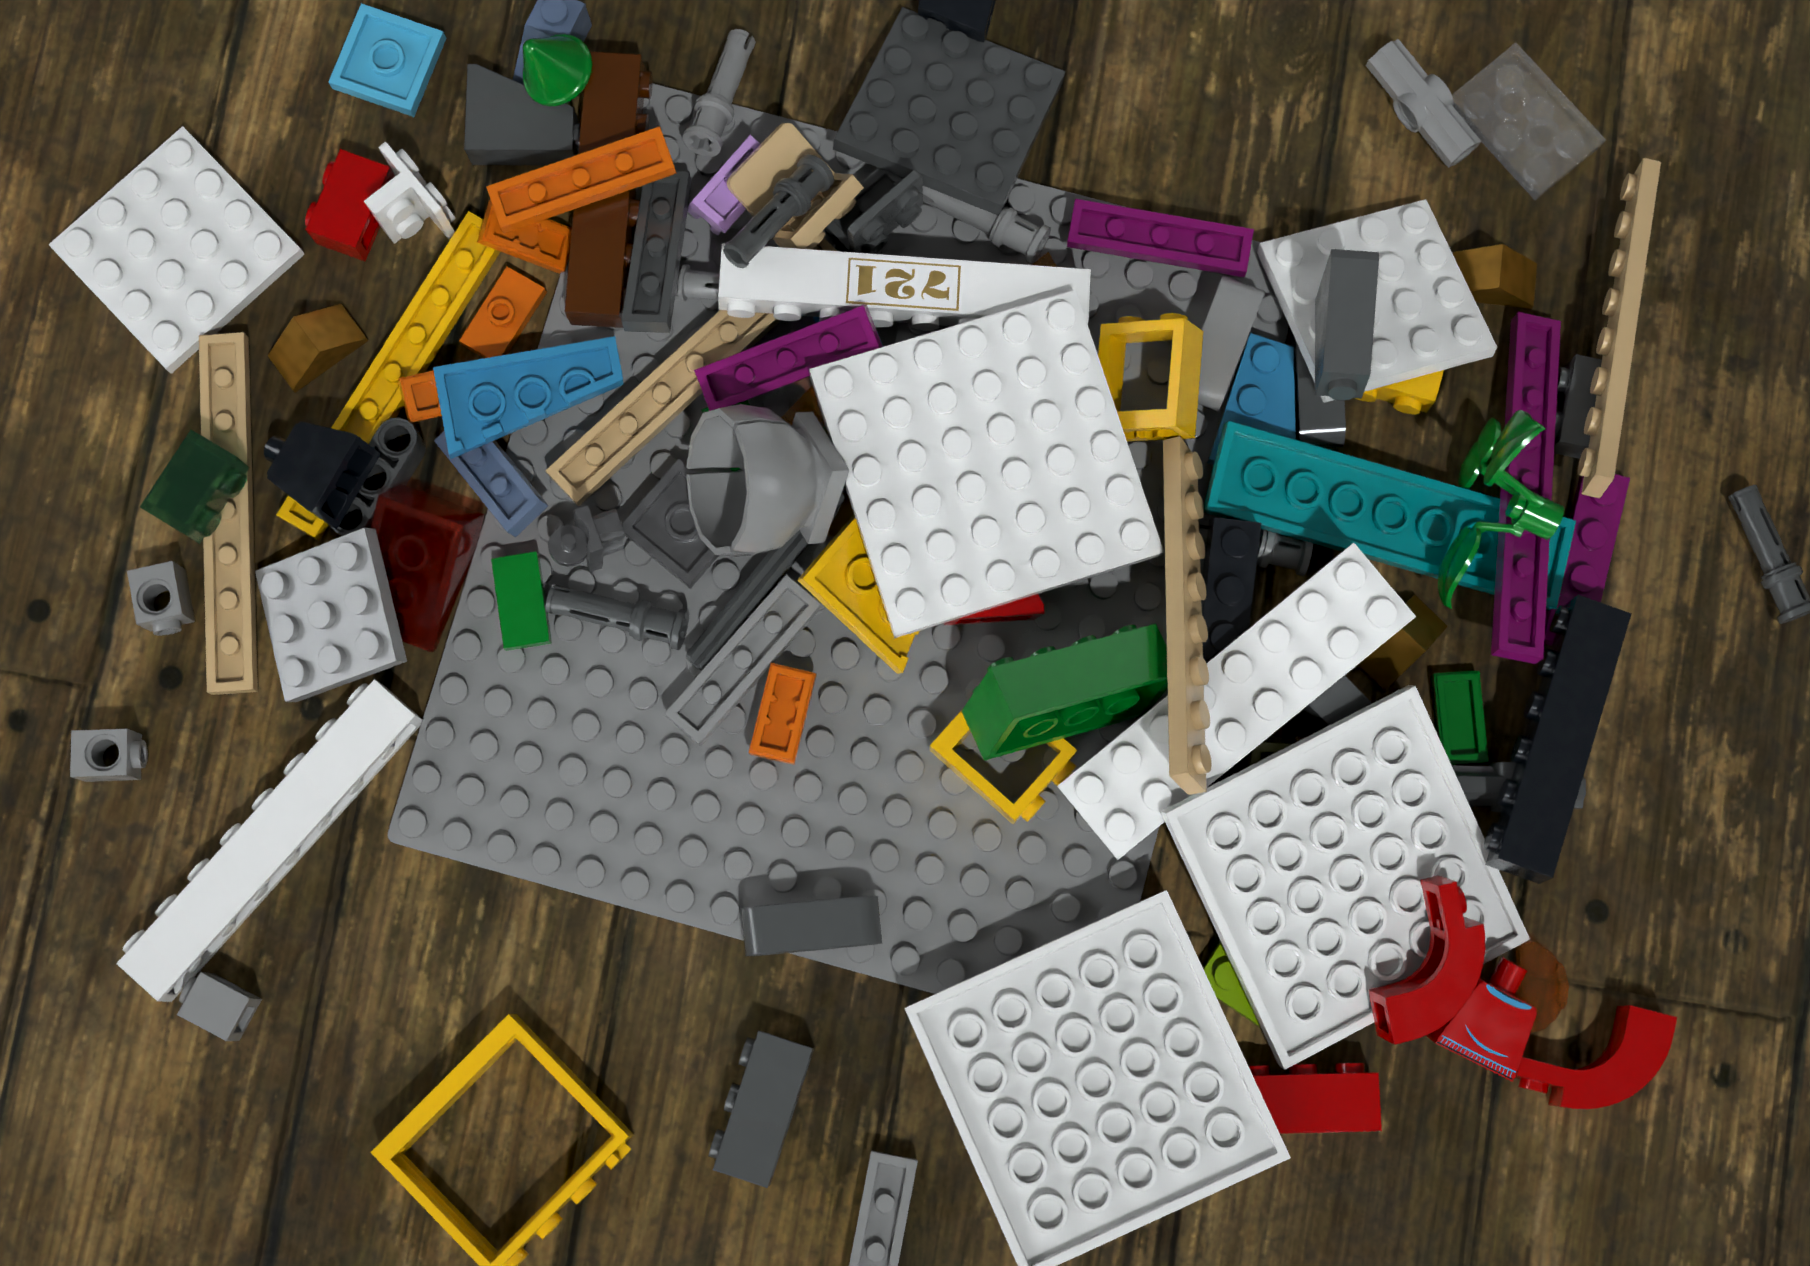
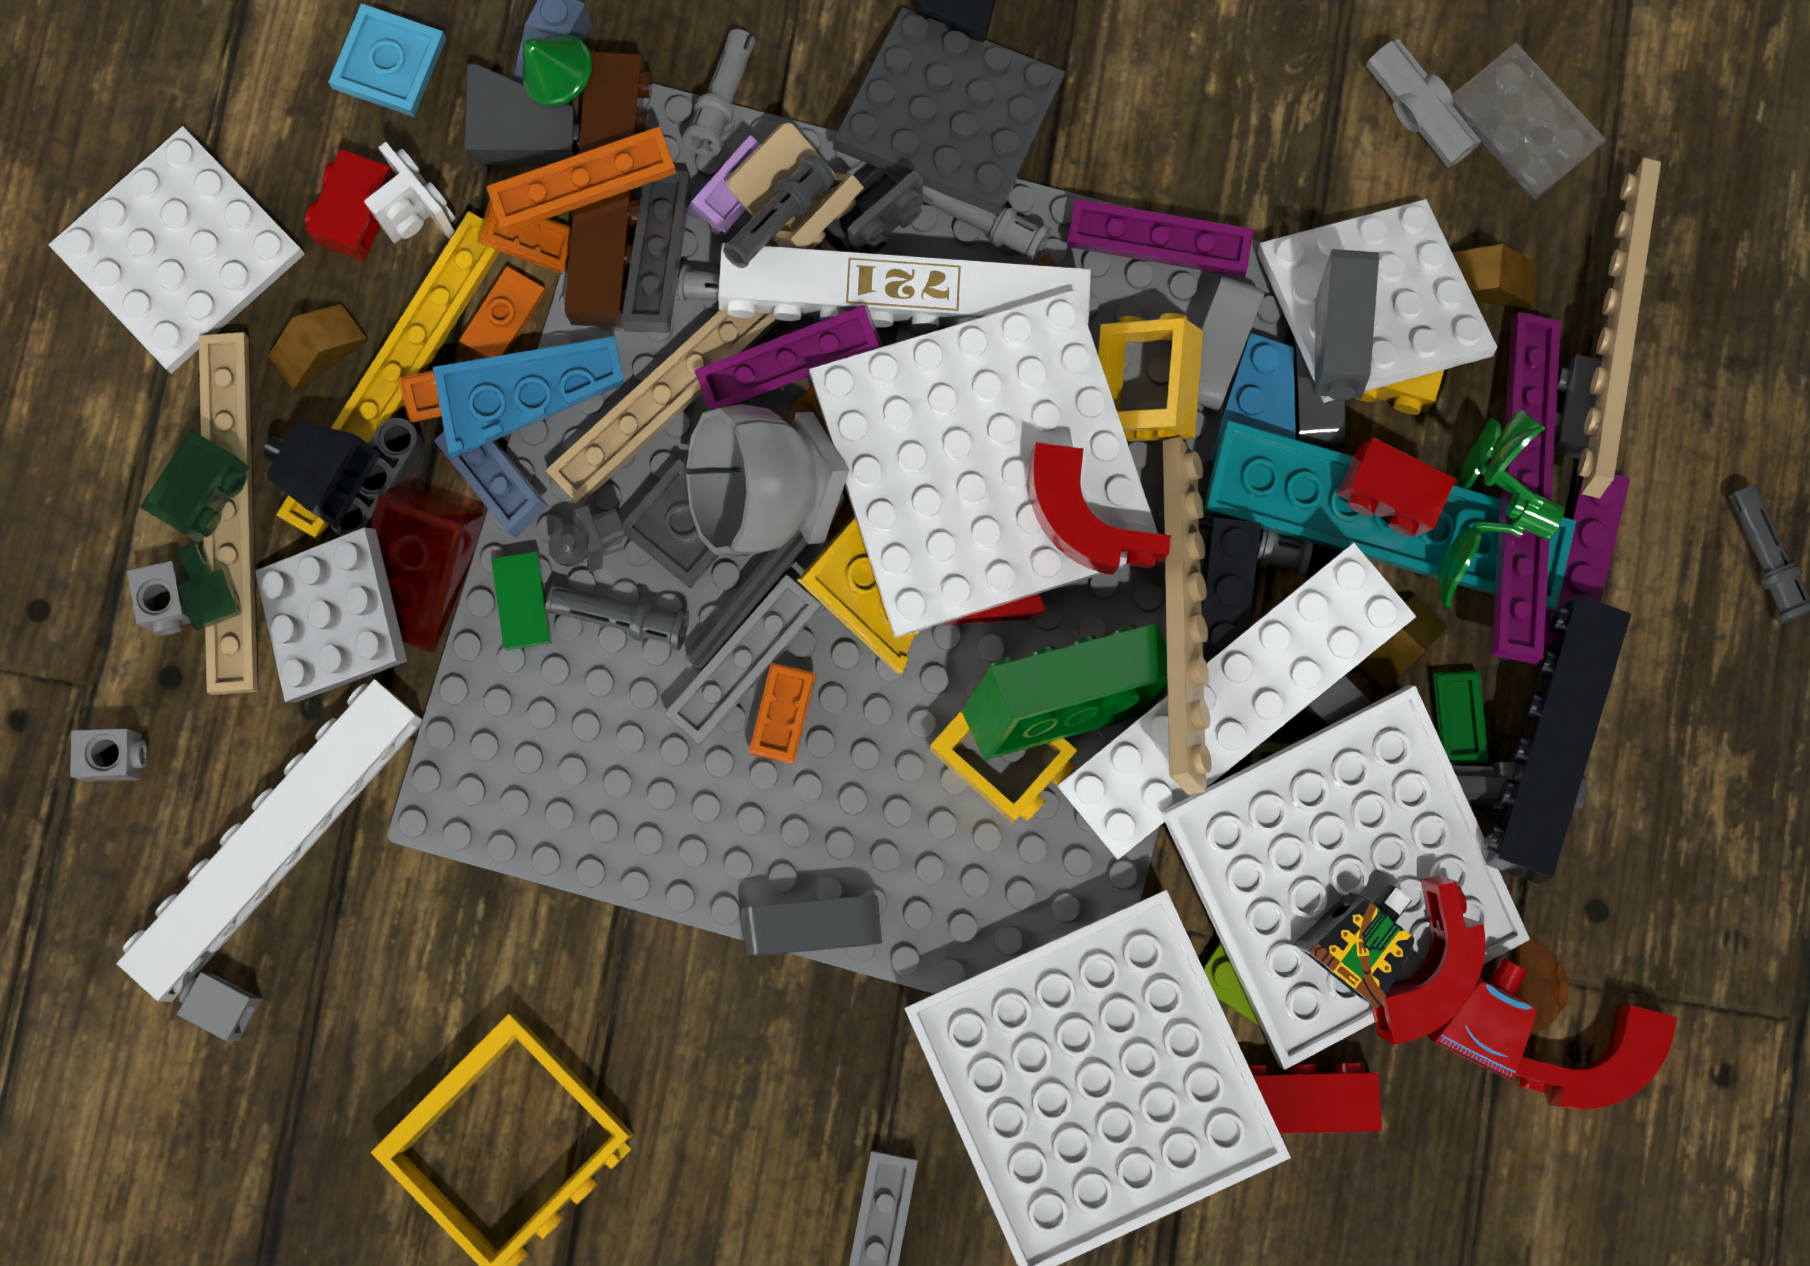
dark grey brick [708,1031,815,1188] -> none
none -> clear green plate [178,543,241,630]
none -> red arch [1028,442,1171,575]
none -> torso [1294,883,1414,1008]
none -> red brick [1336,437,1456,537]

